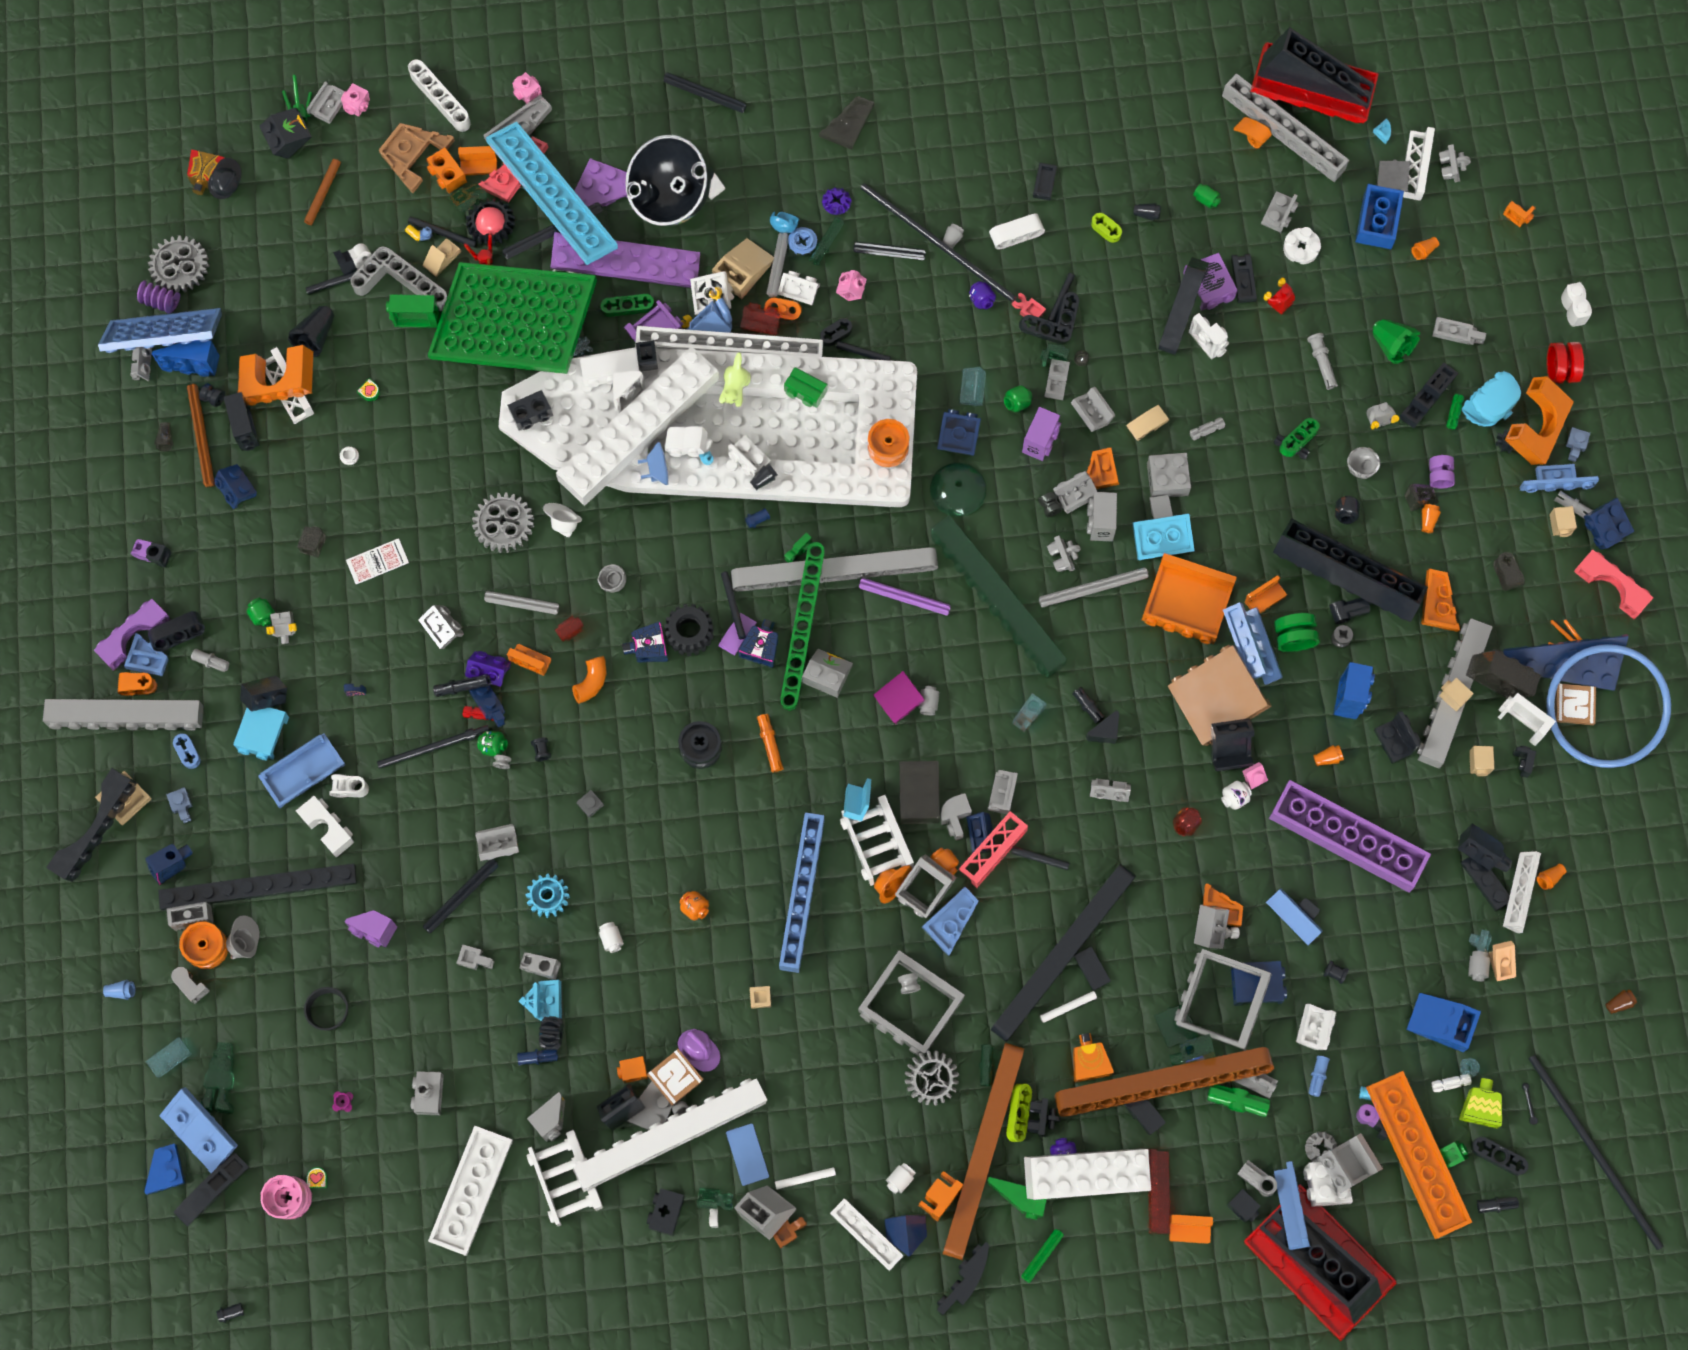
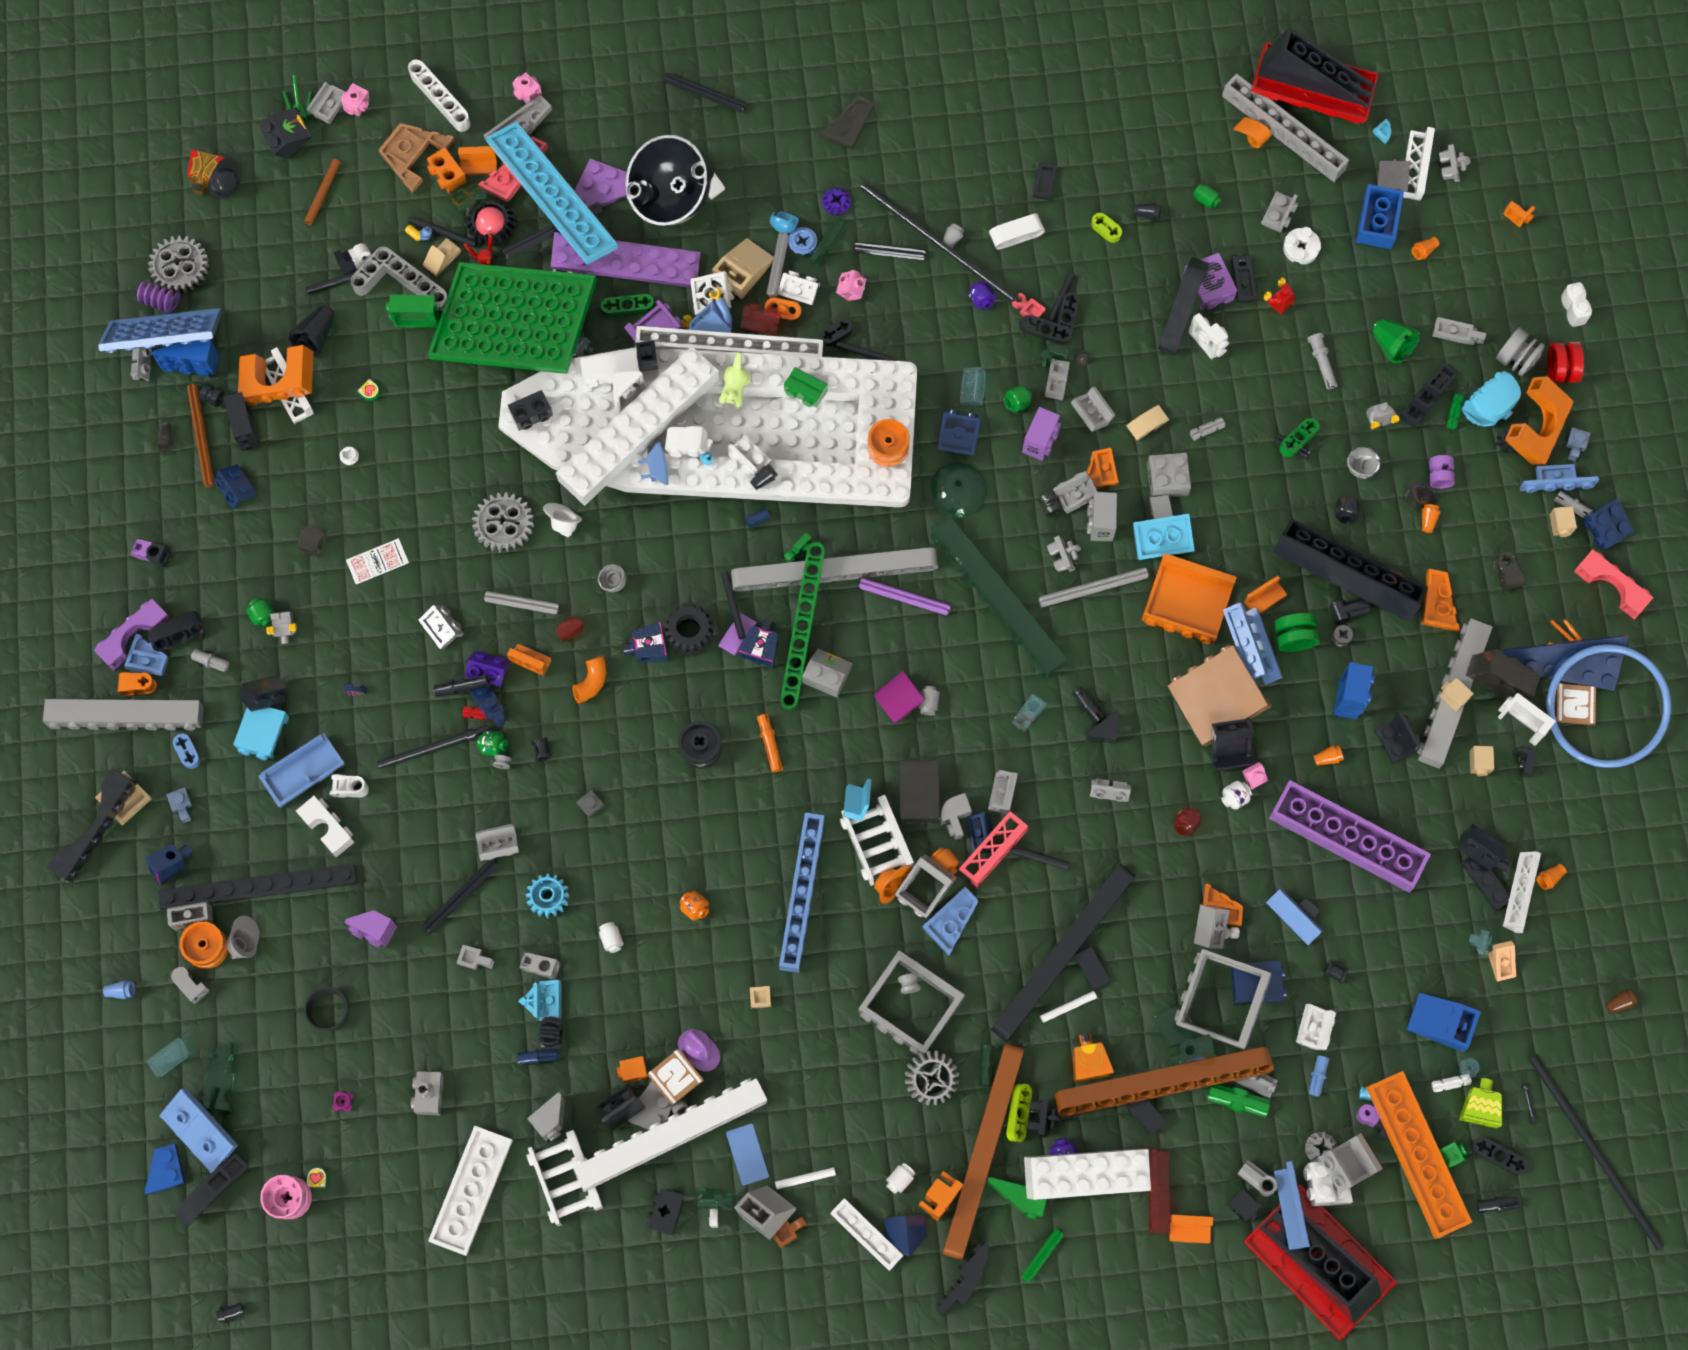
light grey brick [1468,951,1490,981] -> none
none -> light grey wheel [1496,327,1545,377]

